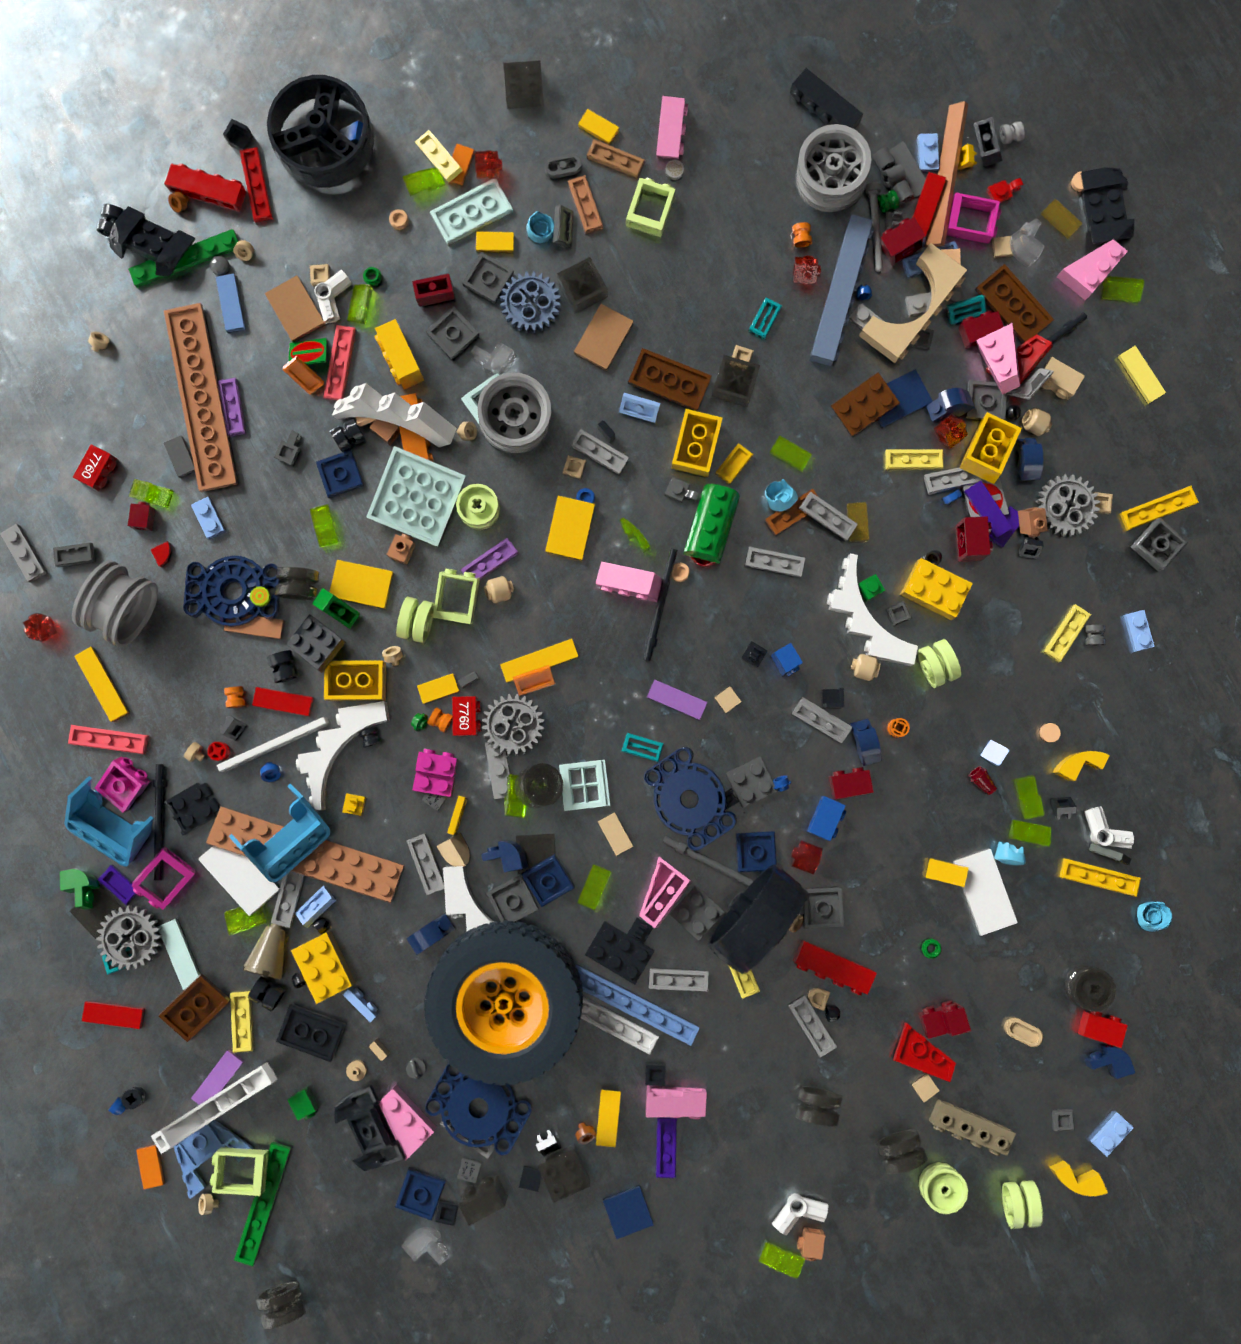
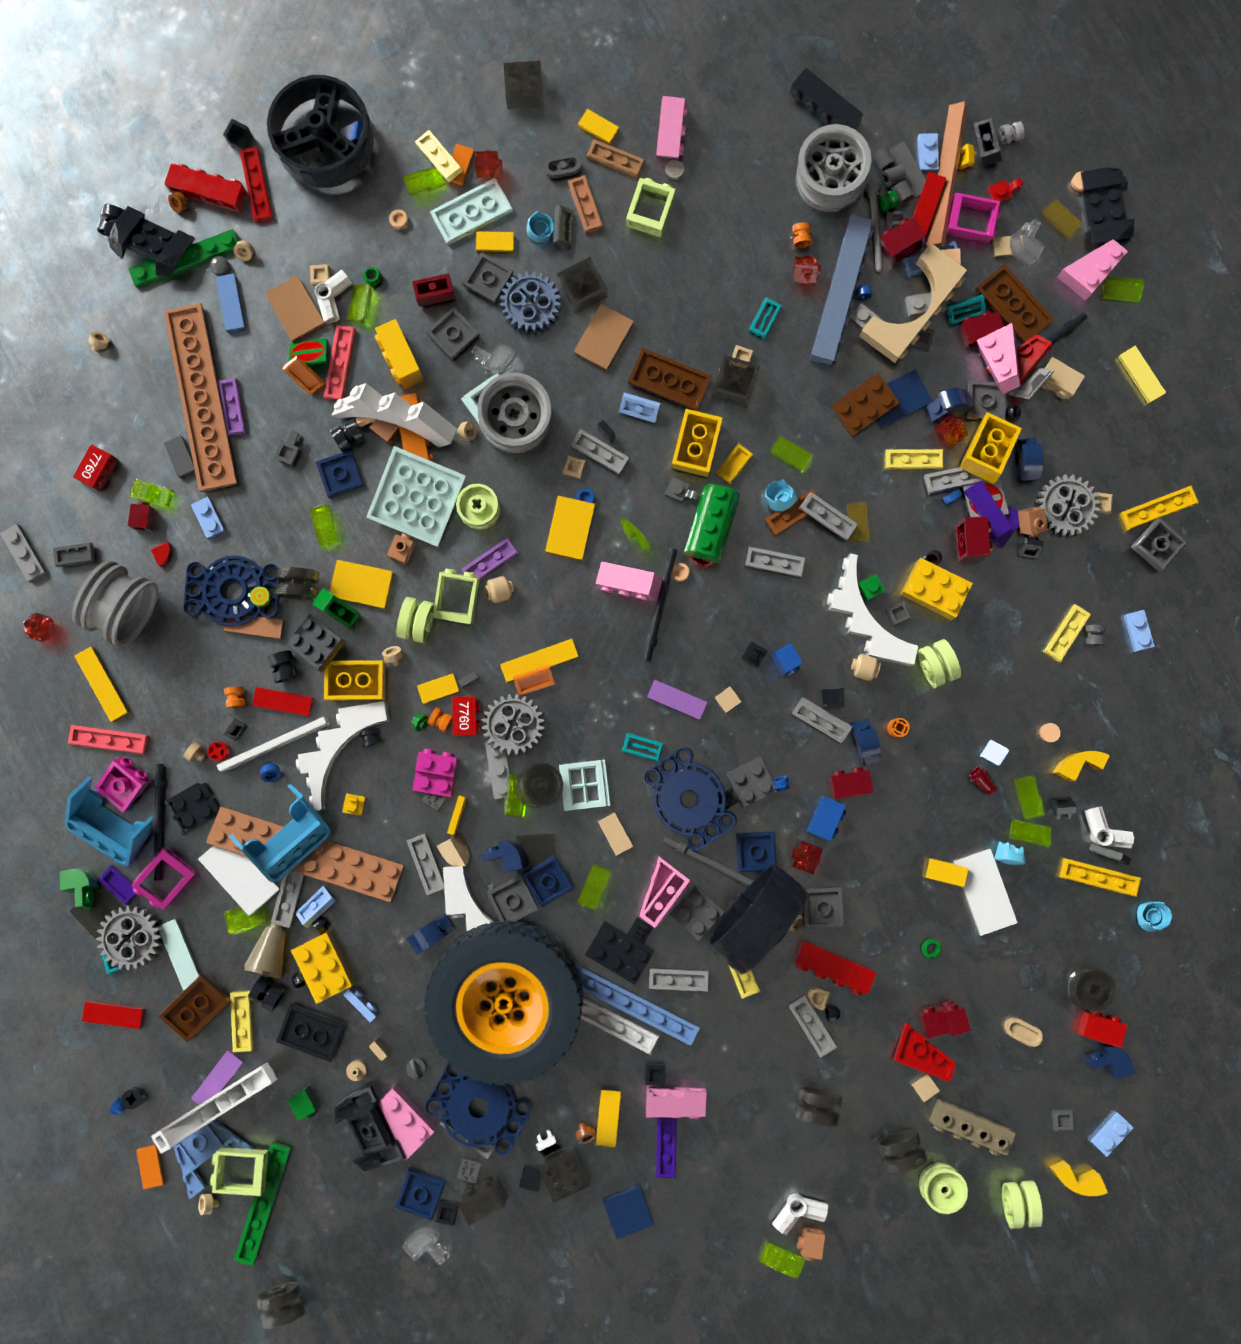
tan head [1022,408,1052,436] -> none

